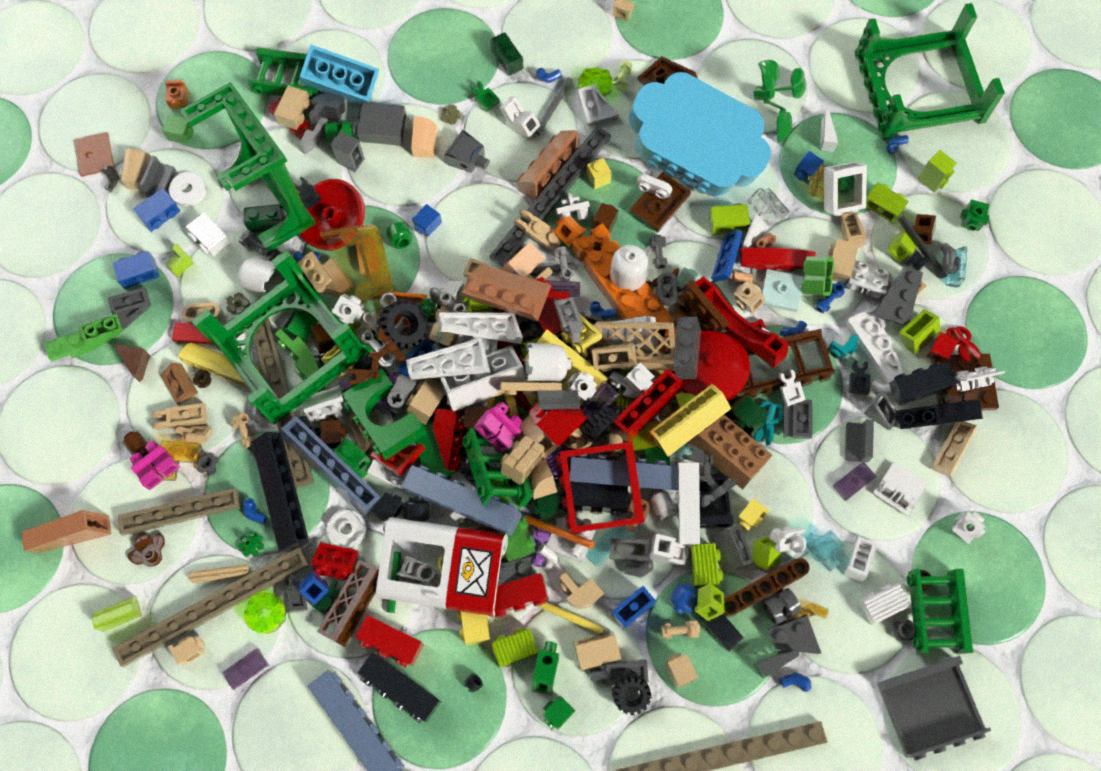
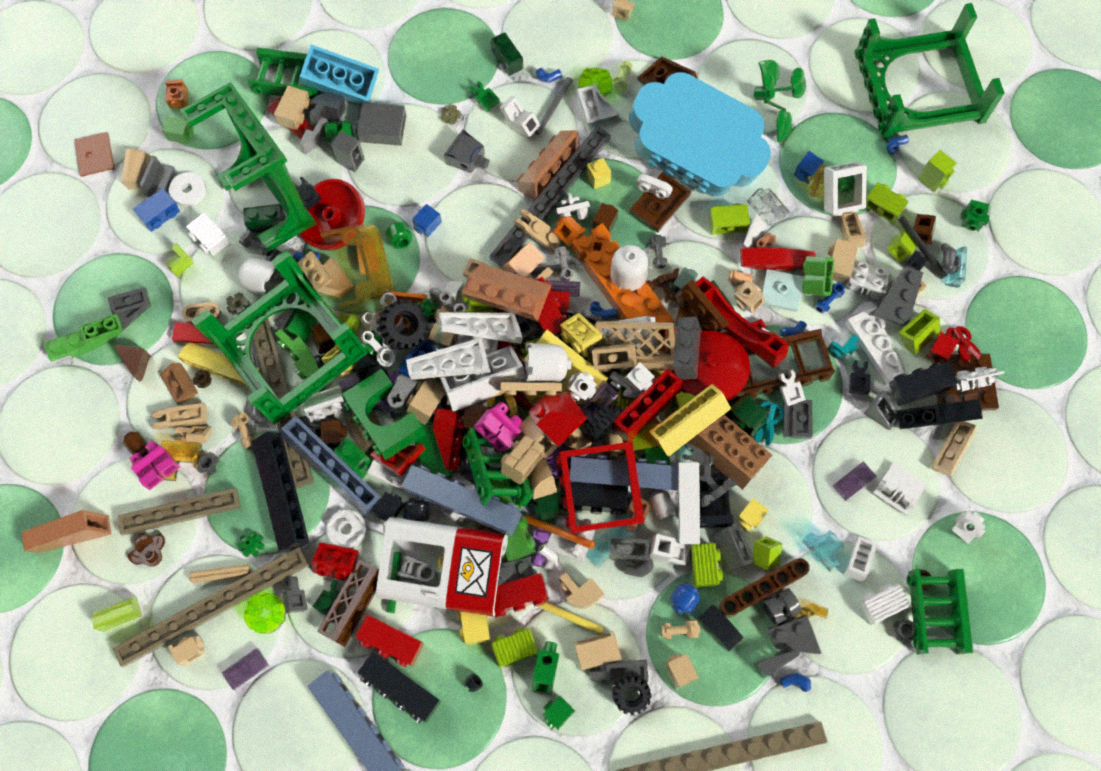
clear smoke arm [103,166,120,192] -> none
brick [113,250,160,289] -> none
blue arm [243,498,267,524] -> none
blue brick [299,570,329,605] -> none
white brick [332,294,365,324] -> none
reddish brown piece [348,327,406,384] -> none
light nougat brick [411,117,437,157] -> none
dark grey tile [537,390,580,410] -> none
light grey hinge [554,298,583,343] -> none
blue brick [611,586,657,631] -> none
dark grey plate [657,272,677,306] -> none
lime brick [695,583,724,621] -> none
blue plate [711,229,743,282] -> none
white hips [770,526,806,553] -> none
white slope [820,110,838,152] -> none
dark grey panel [845,419,874,463] -> none
dark grey panel [877,656,991,761] -> none

